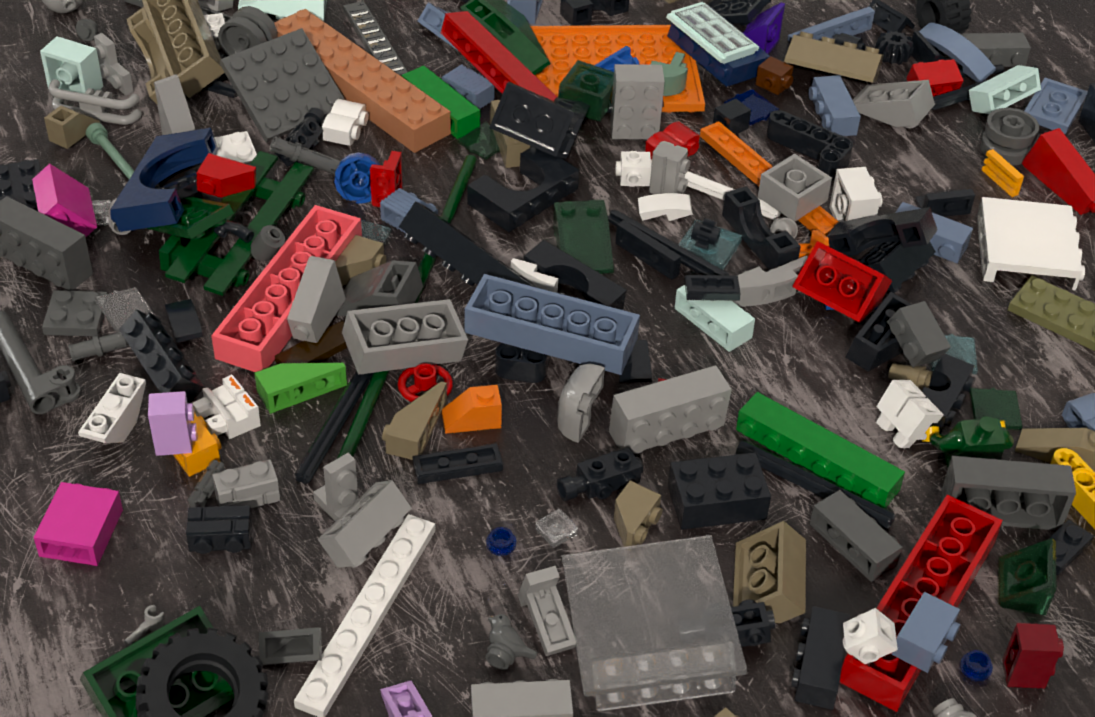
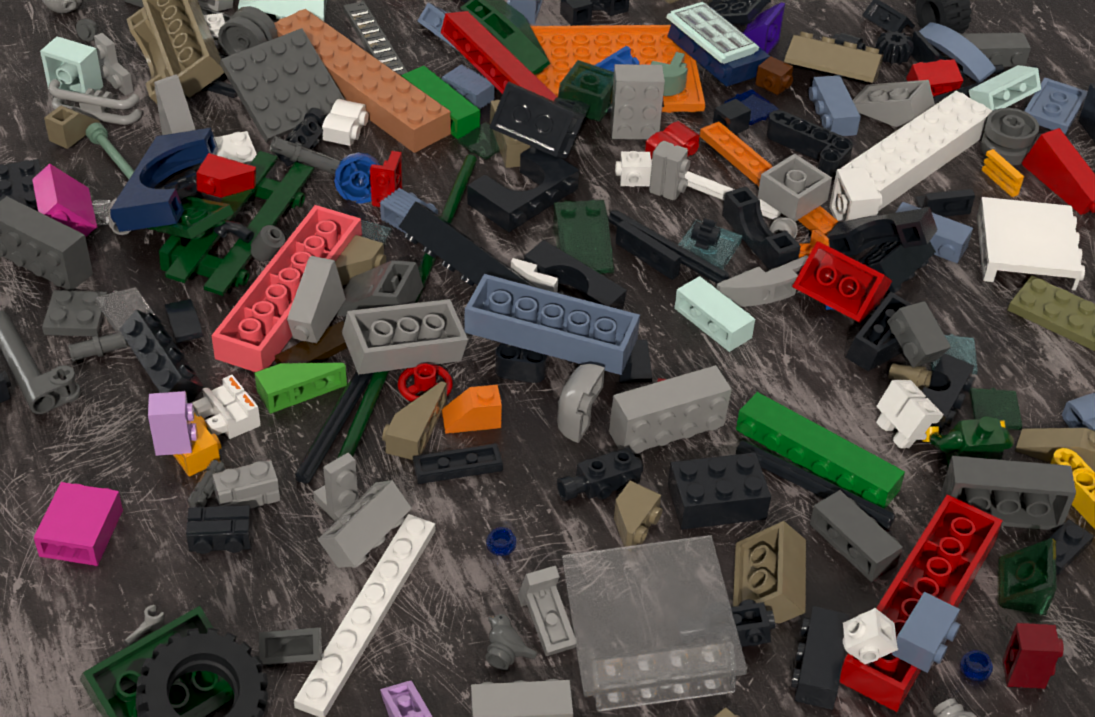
white slope [78,373,146,443] -> none
clear plate [535,508,578,548] -> none
white slope [638,193,693,221] -> none
black plate [684,275,741,301] -> none
sand blue fence [787,7,875,43] -> none
none -> white brick [841,91,993,211]

